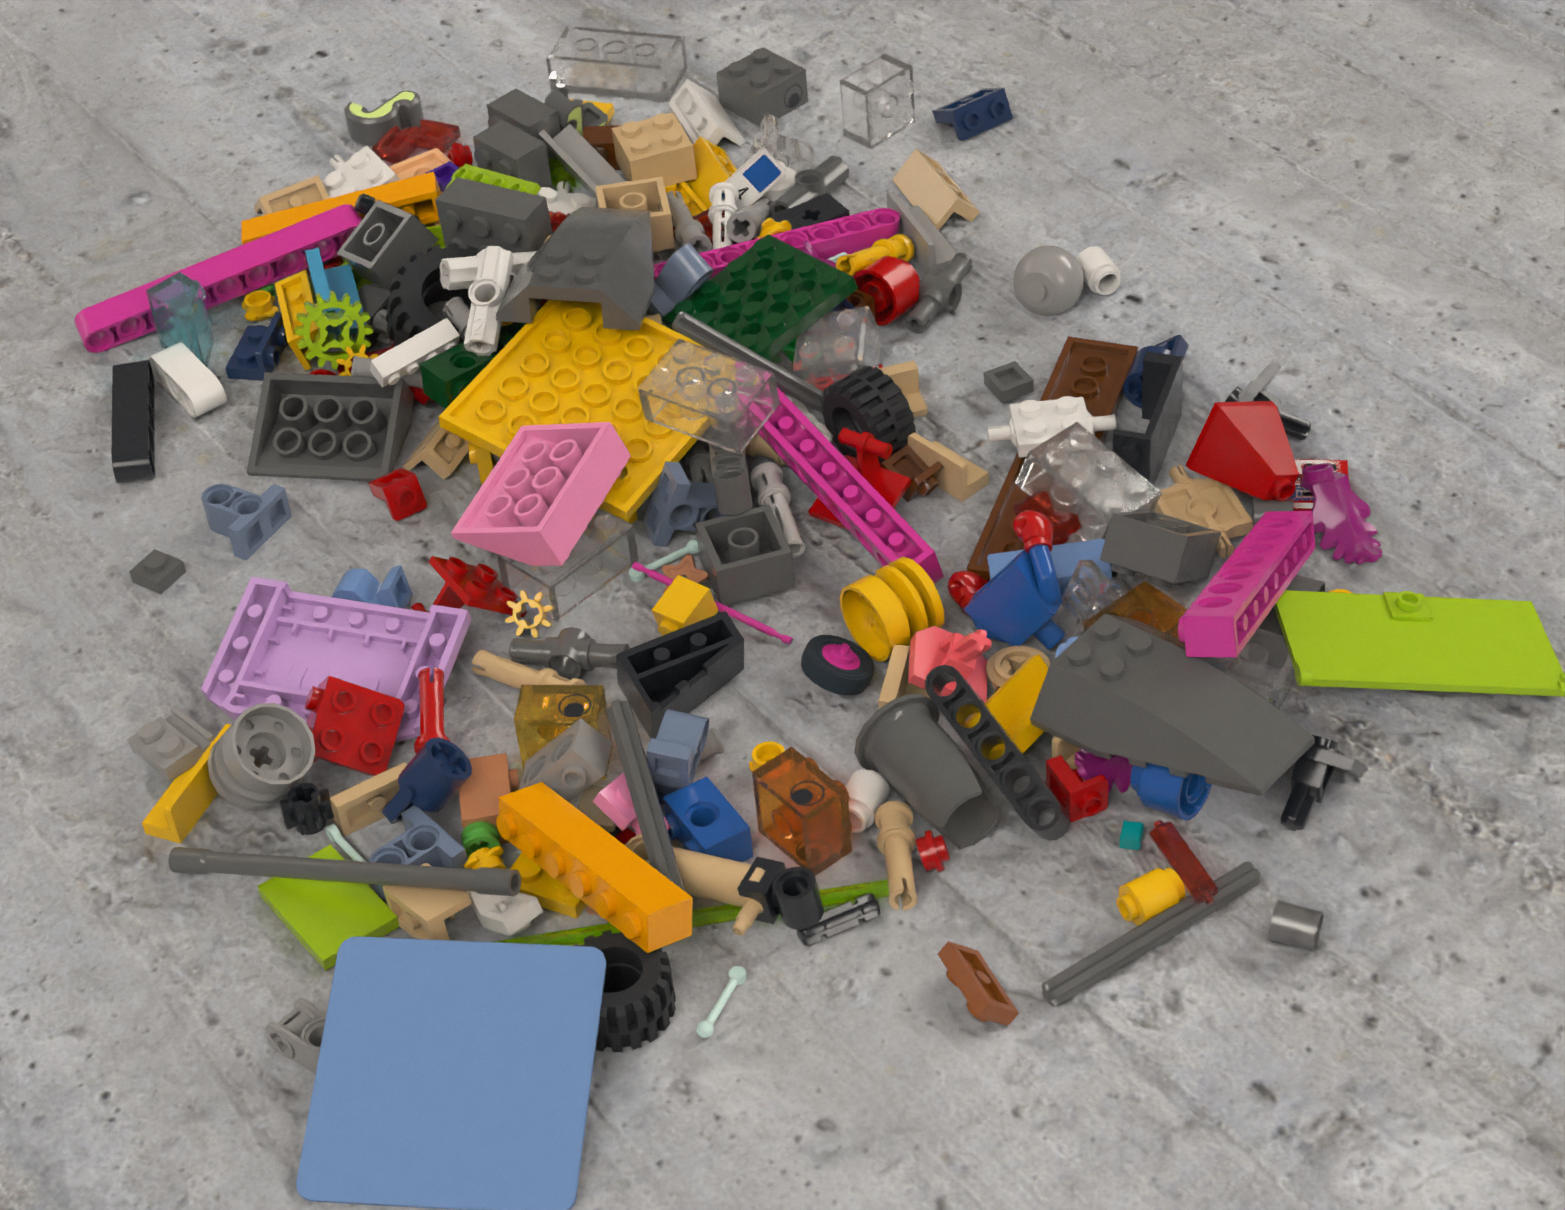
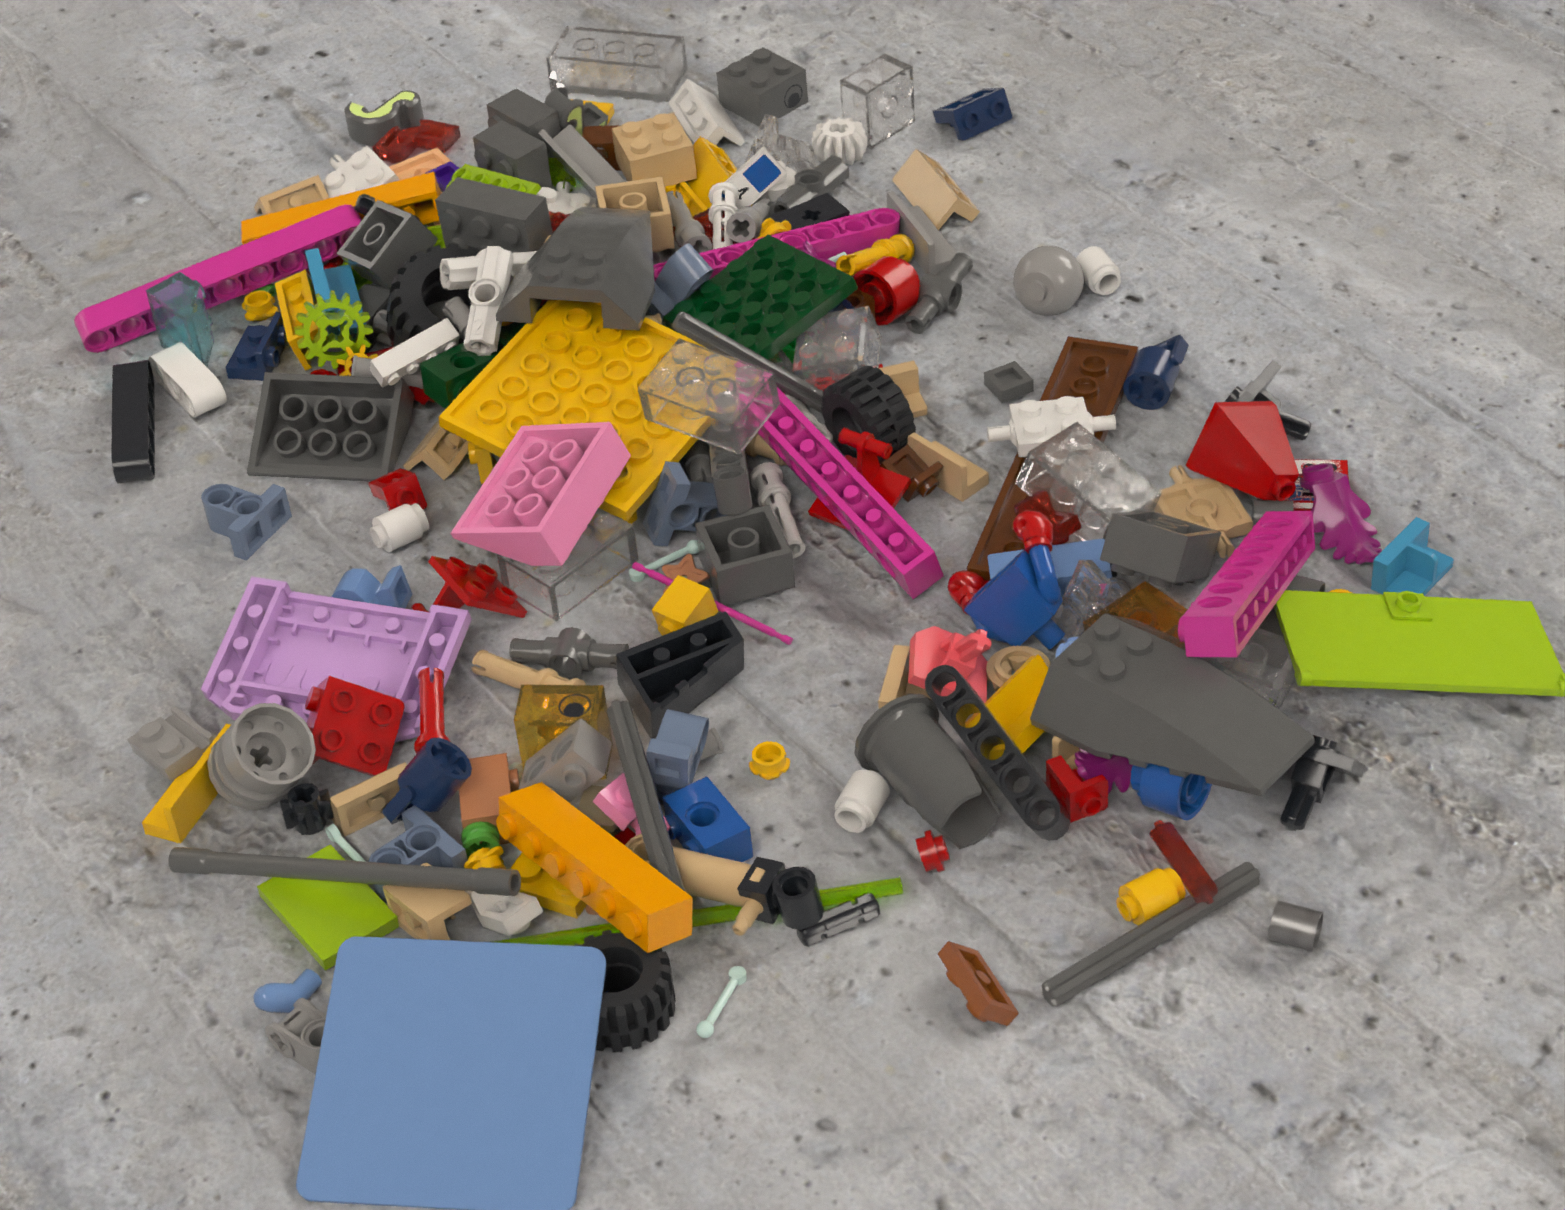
dark grey plate [129,549,186,594] -> none
red plate [447,142,473,168] -> none
yellow gear [505,590,555,638] -> none
clear orange brick [752,747,852,876] -> none
black wheel [801,635,874,695] -> none
yellow wheel [839,556,944,662] -> none
tan pin [875,801,917,911] -> none
black panel [1112,351,1183,499] -> none
teal piece [1120,820,1145,850] -> none
none -> medium blue arm [253,969,322,1013]
none -> white brick [370,503,429,552]
none -> white gear [812,117,867,165]
none -> dark azure panel [1371,517,1454,596]

